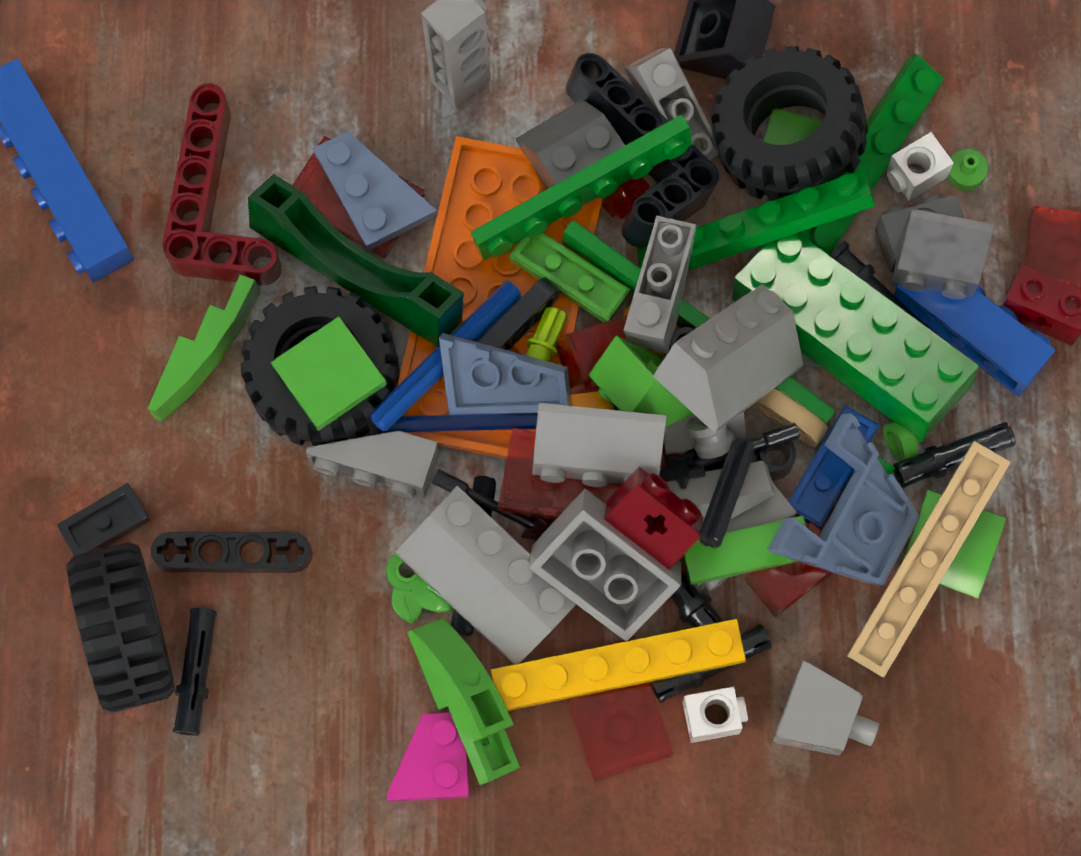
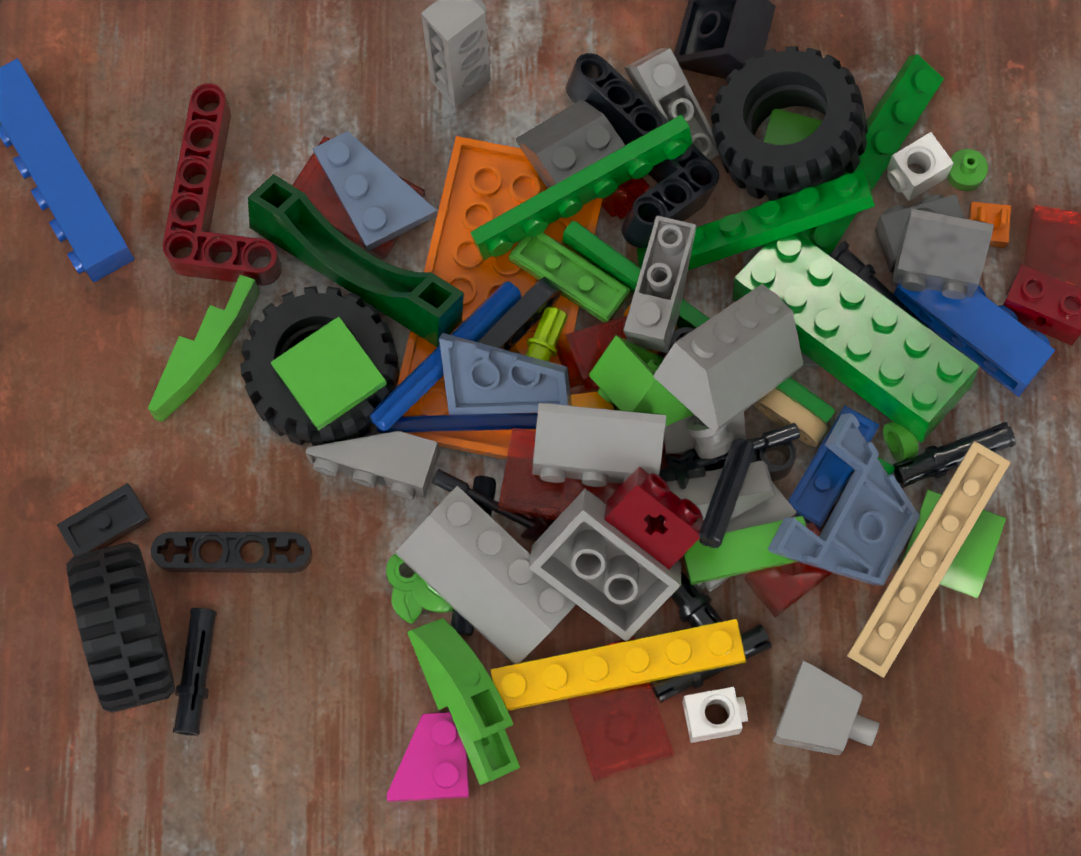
none -> orange tile [968,202,1011,248]

